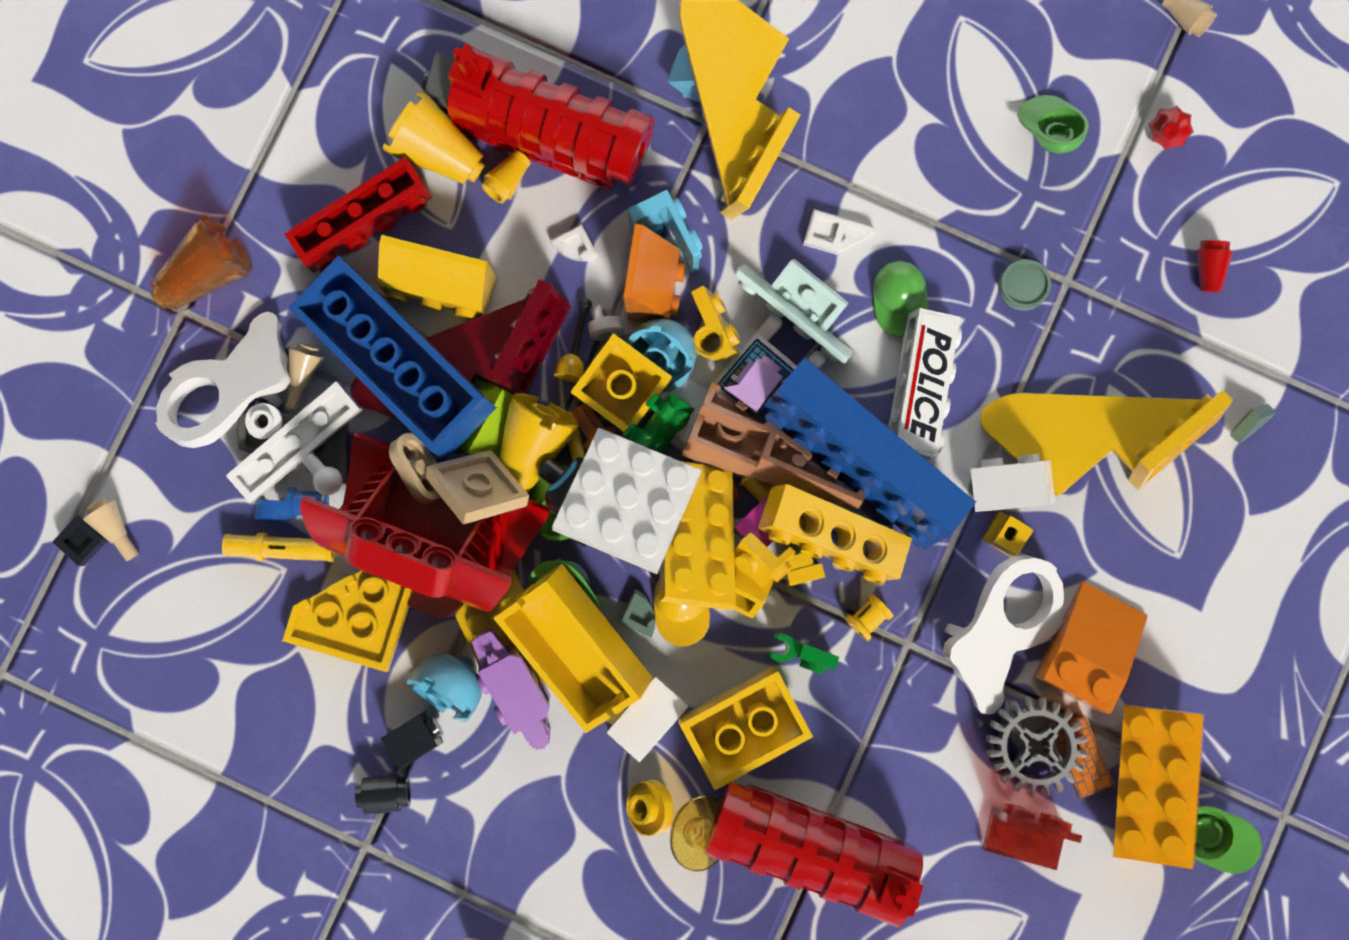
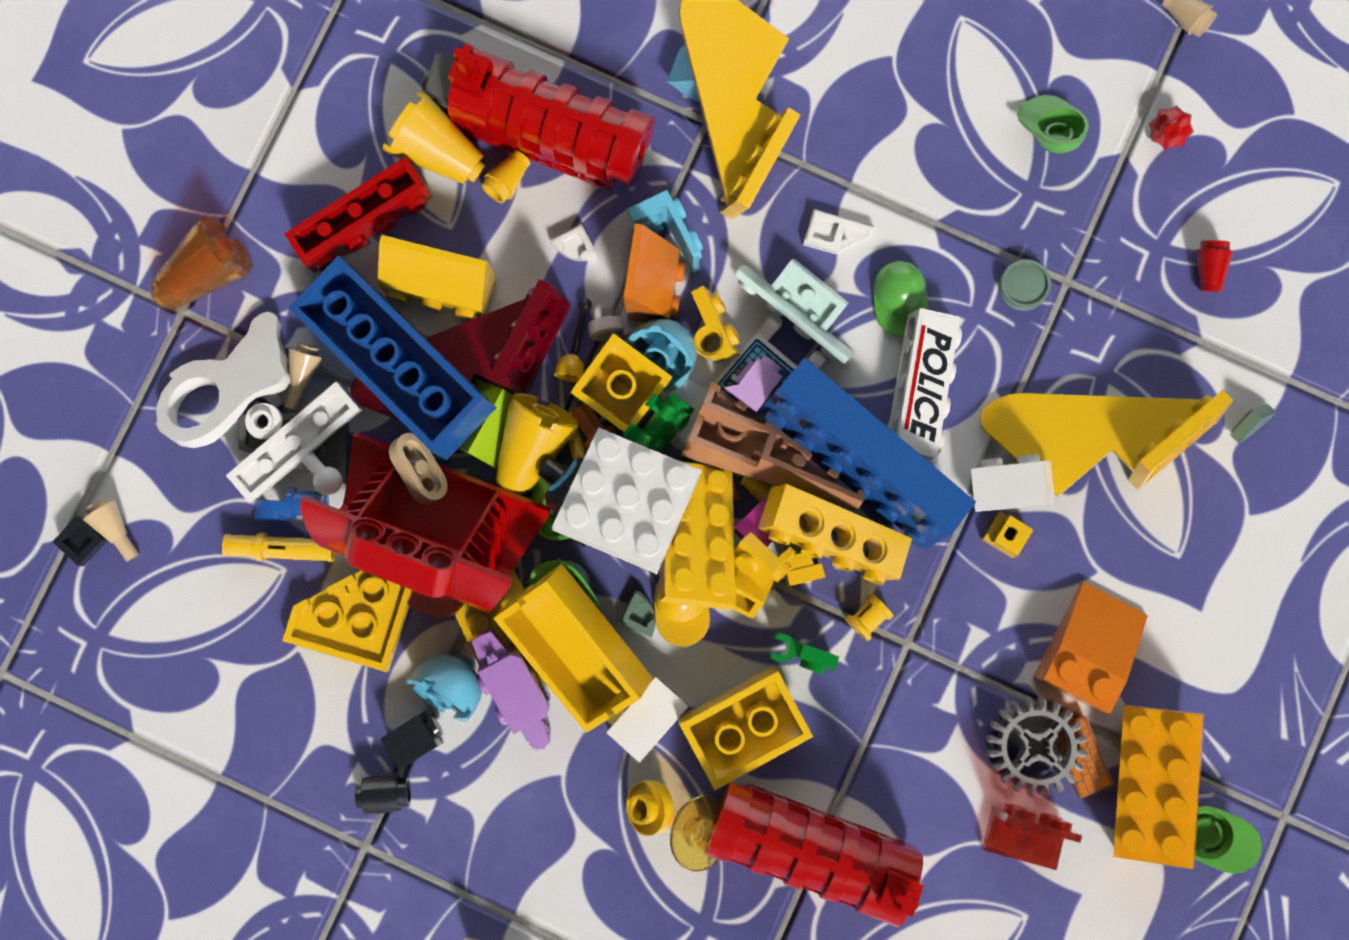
tan plate [425,450,529,524] -> none
white animal [943,555,1065,715] -> none

